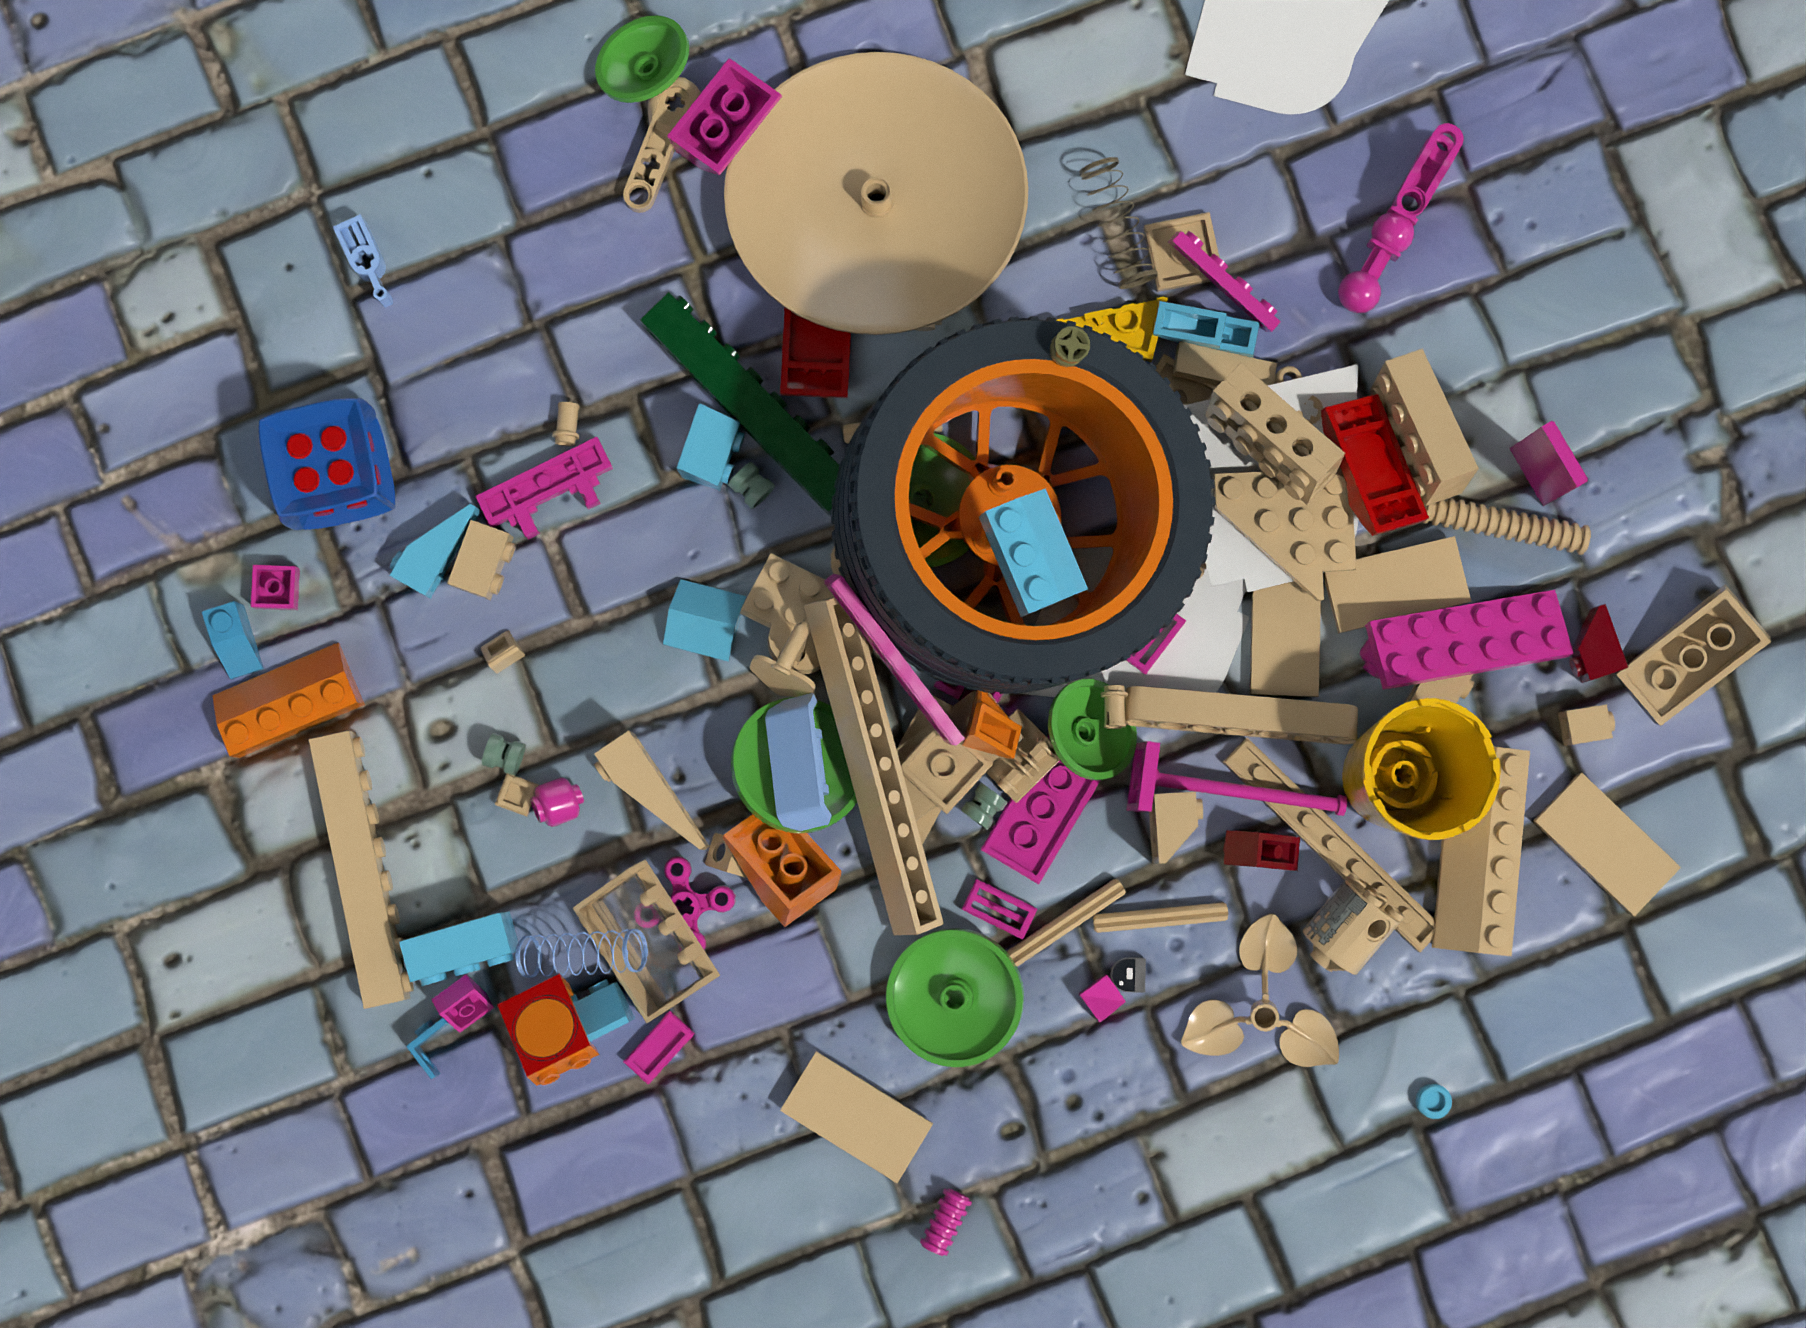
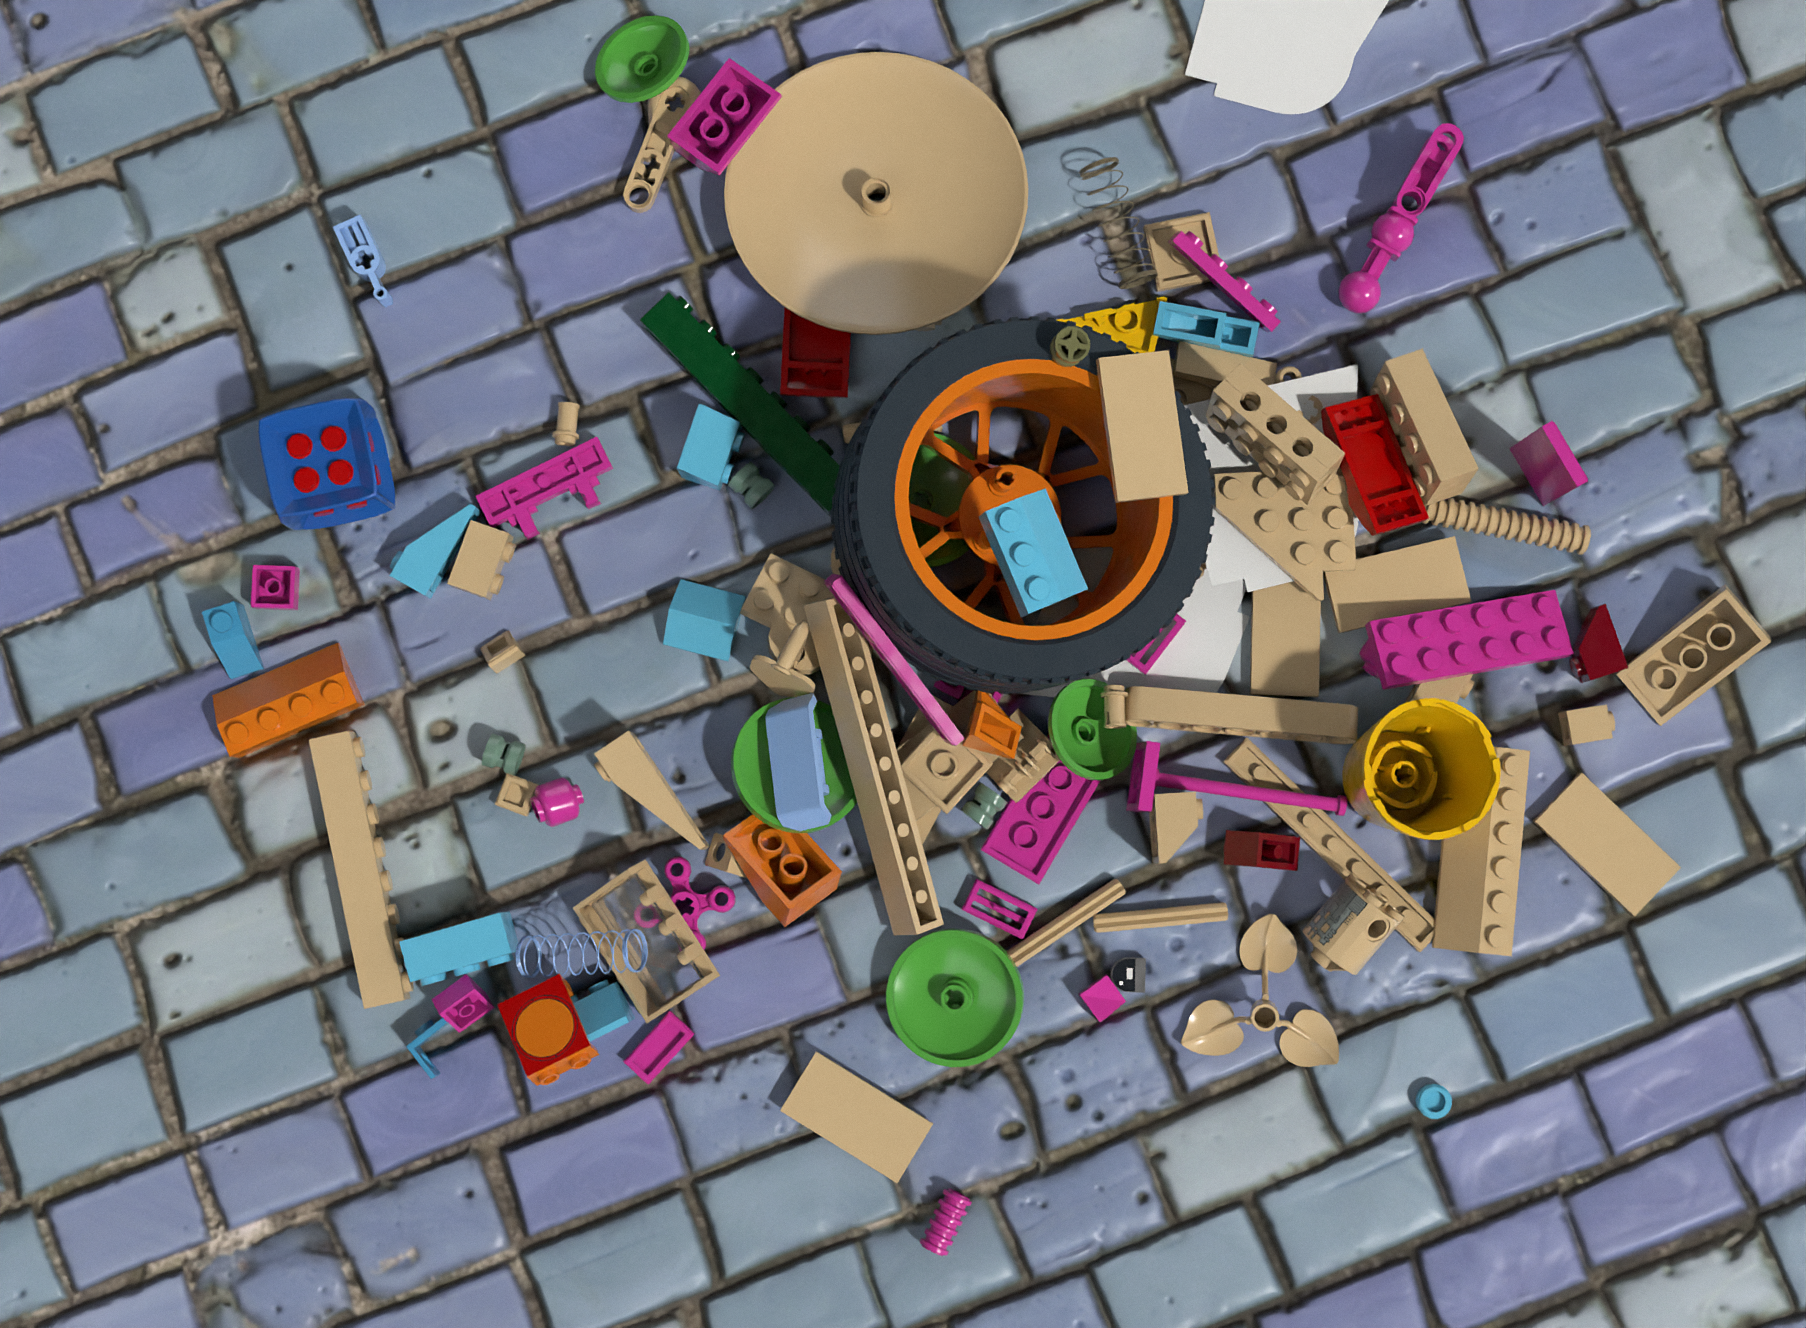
none -> tan tile [1096,350,1189,503]

